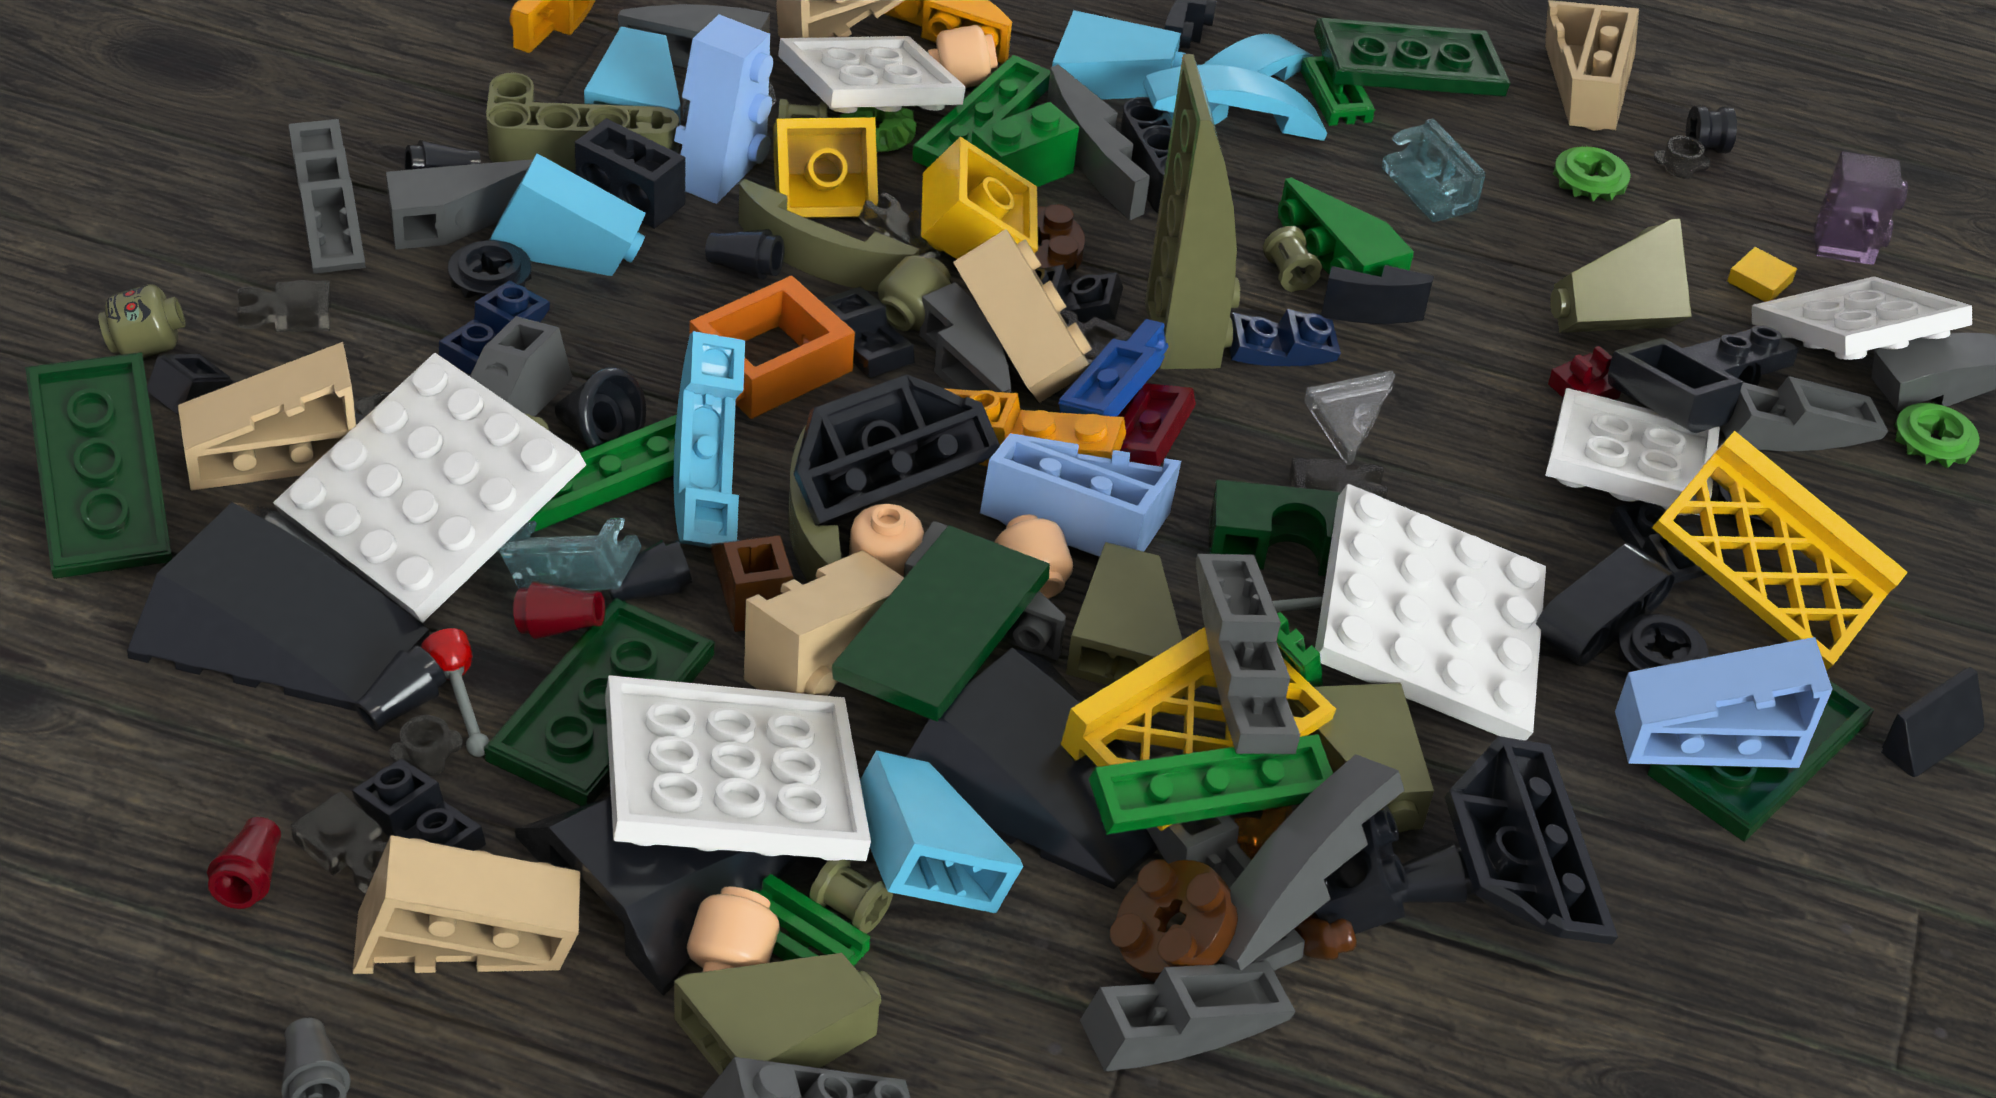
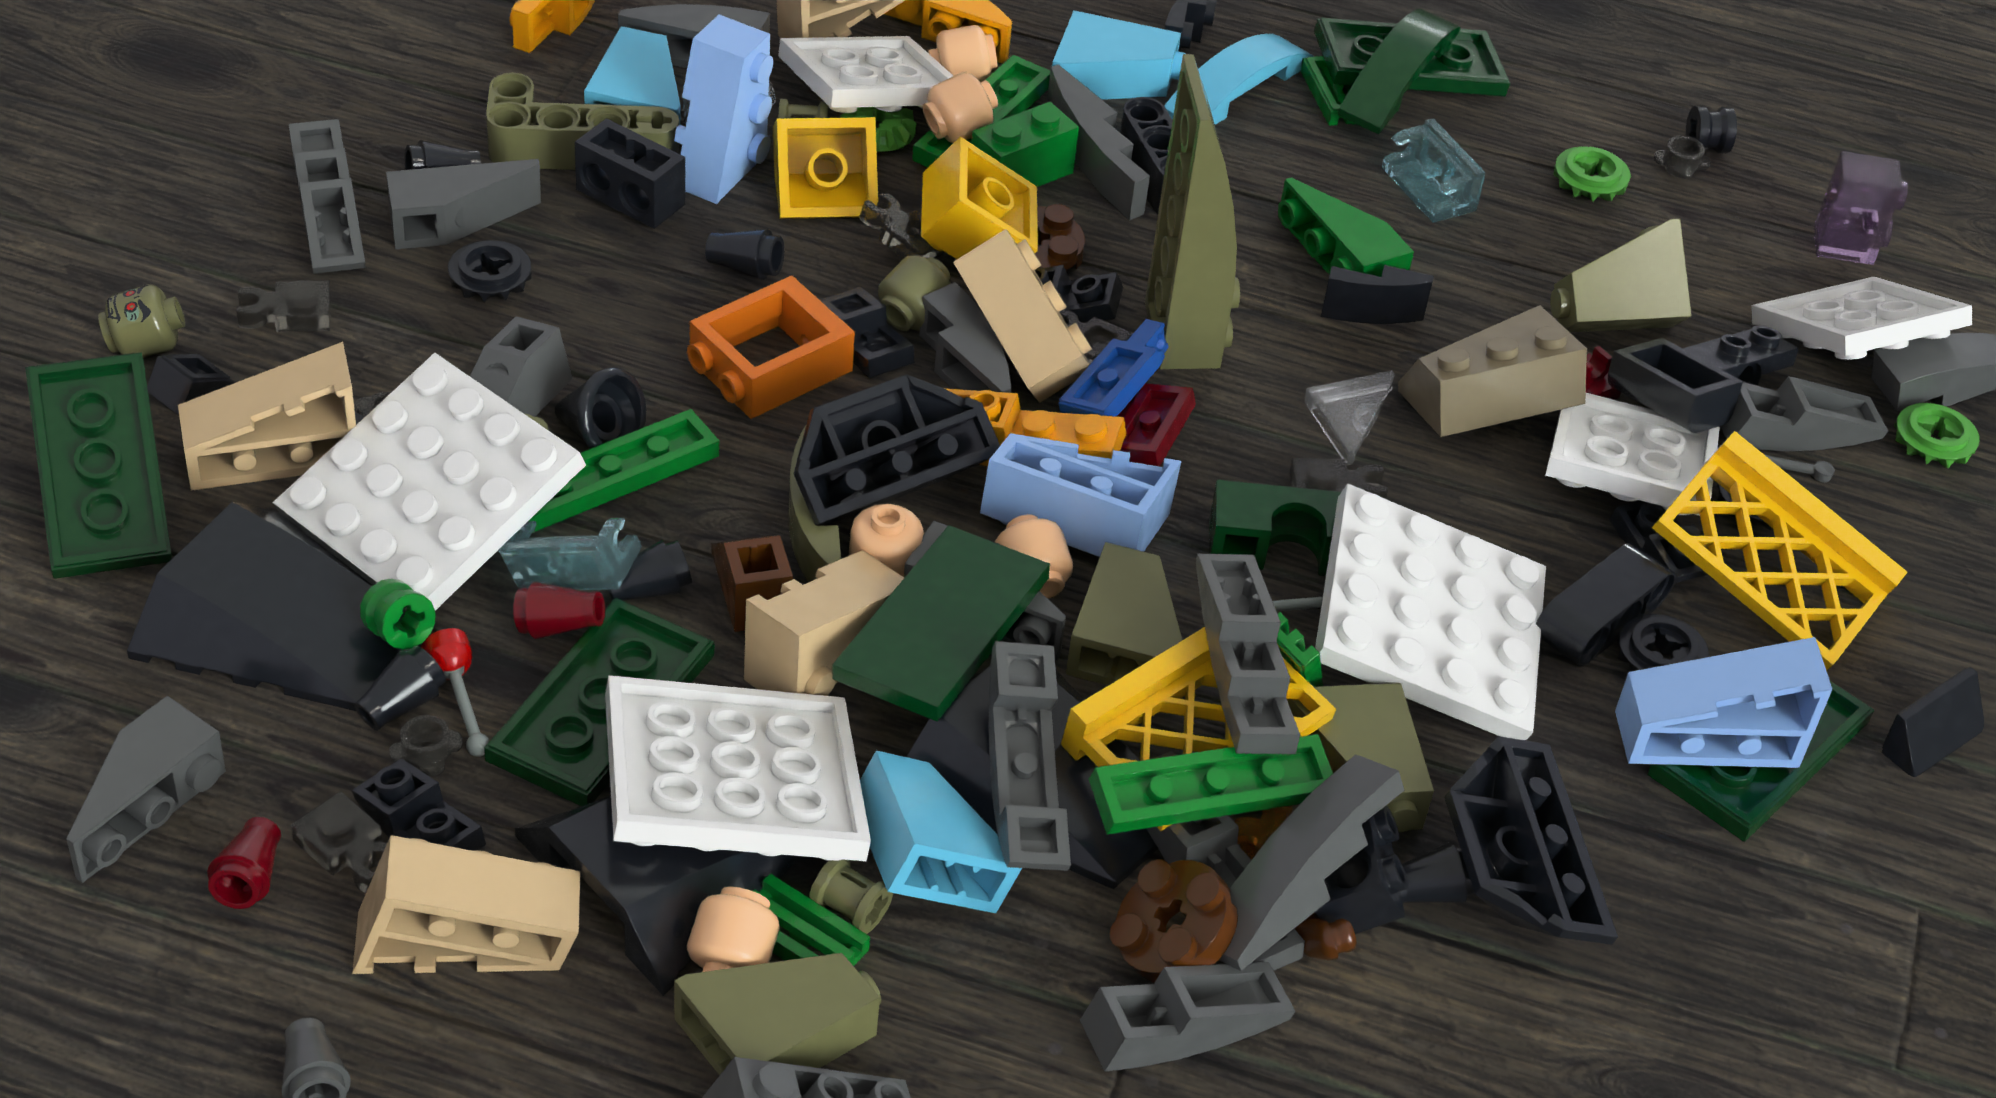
dark blue slope [439,280,550,375] -> none
medium azure slope [489,153,646,276] -> none
medium azure slope [674,331,745,548] -> none
olive slope [739,179,919,292] -> none
medium azure slope [1143,65,1327,141] -> none
dark blue slope [1229,309,1341,366] -> none
olive bush [1263,226,1322,292] -> none
tan wedge [1545,0,1639,130] -> none
yellow tile [1727,247,1797,302] -> none
none -> dark grey slope [66,696,226,883]
none -> green wheel [360,578,435,650]
none -> light nougat head [923,72,998,143]
none -> dark grey slope [989,641,1071,871]
none -> dark green slope [1338,8,1461,135]
none -> dark tan wedge [1398,305,1587,437]
none -> dark grey hinge [1764,454,1835,483]

